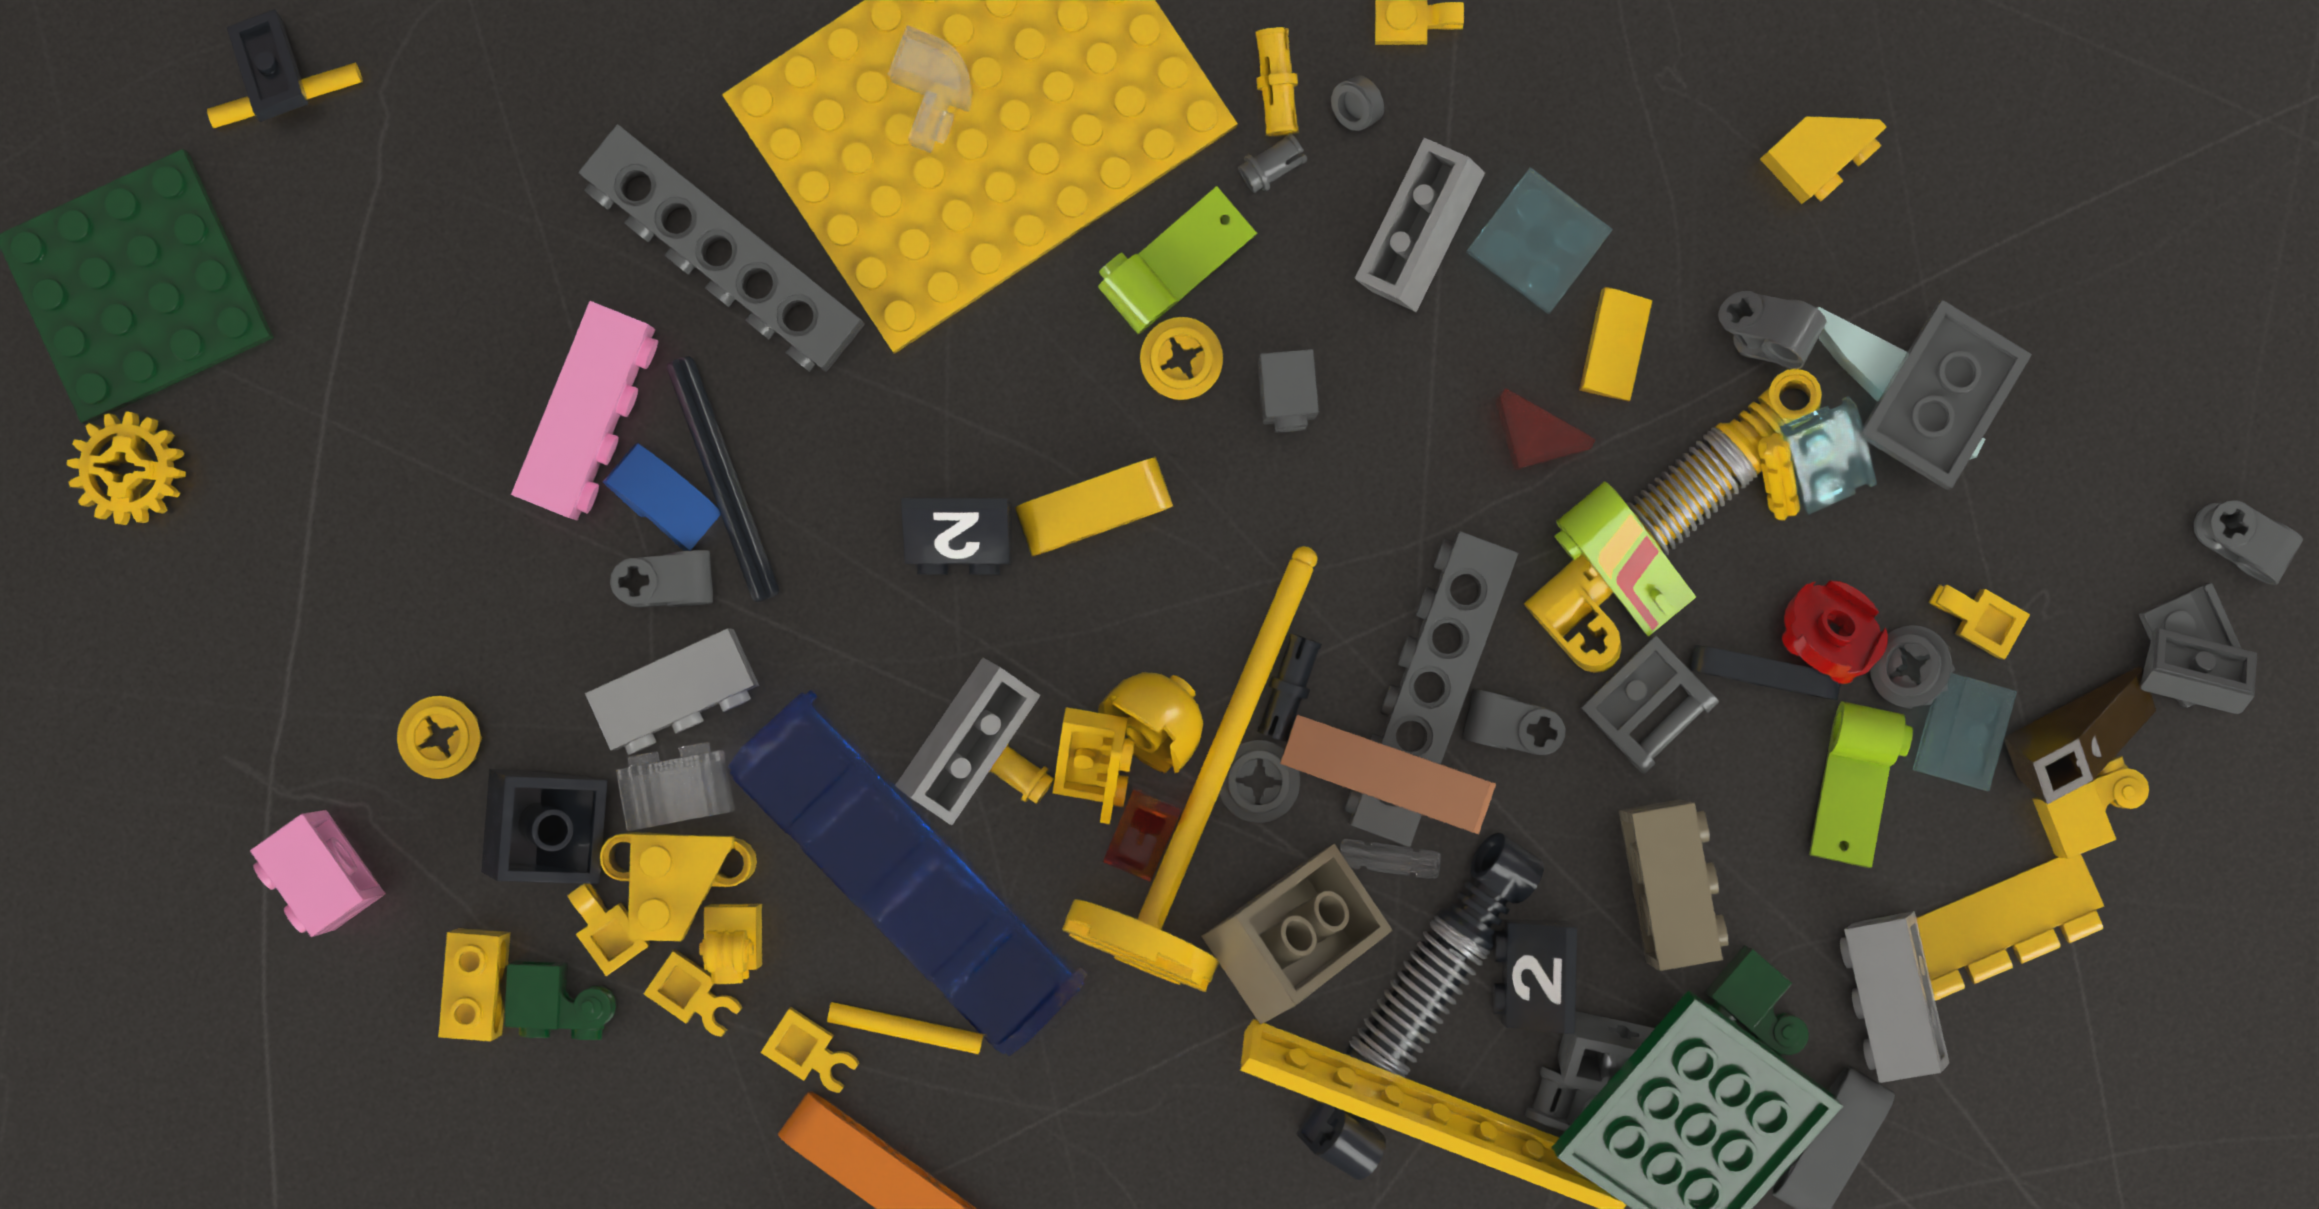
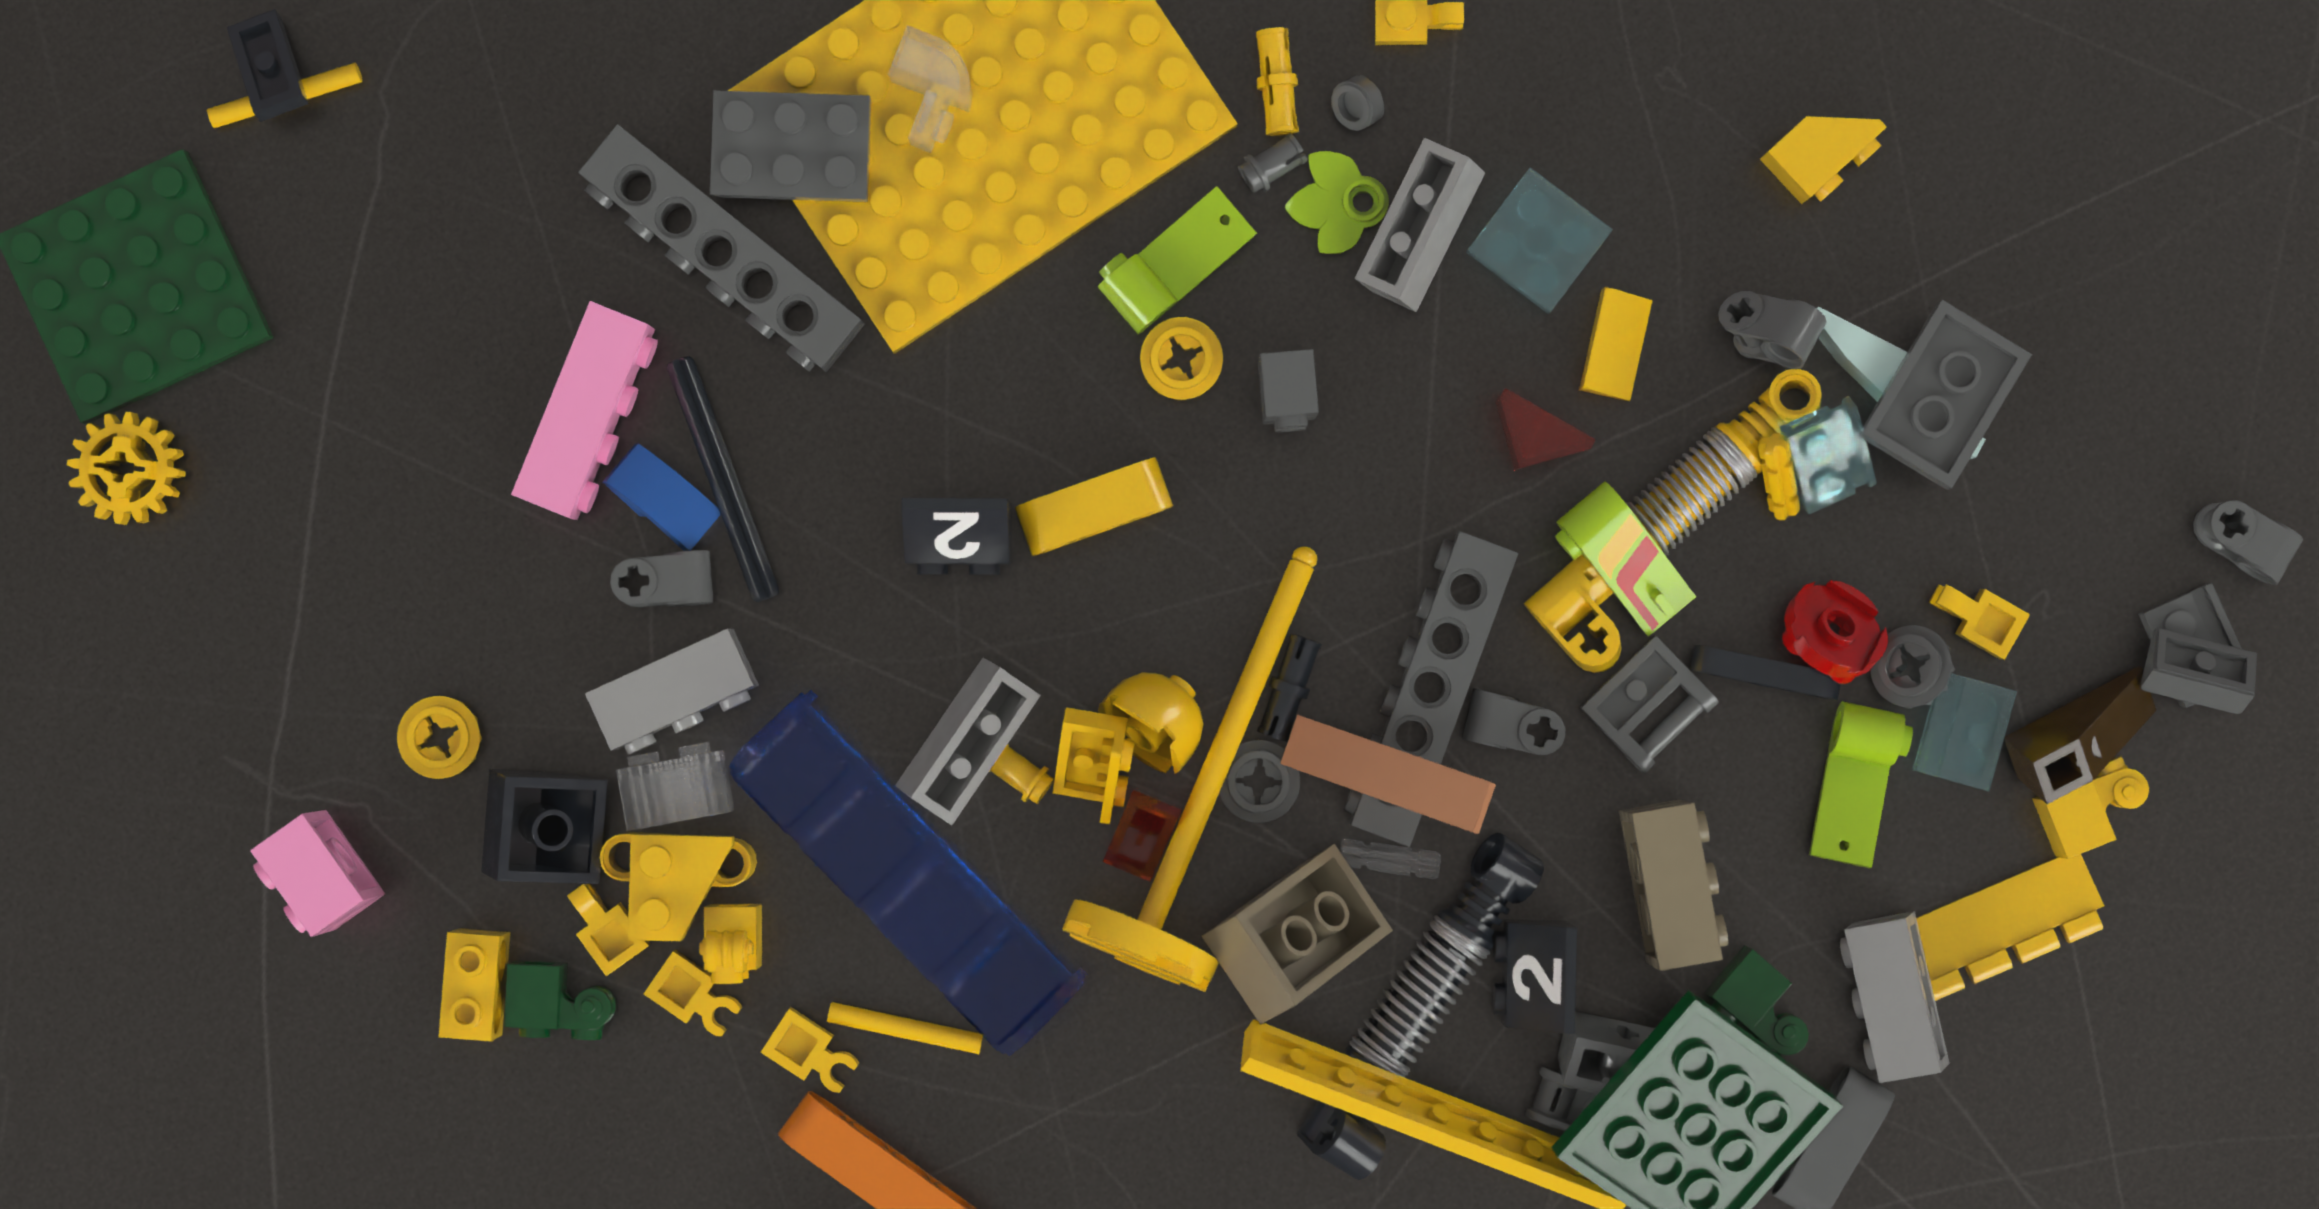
none -> dark grey plate [710,91,871,202]
none -> lime plate [1285,151,1389,254]

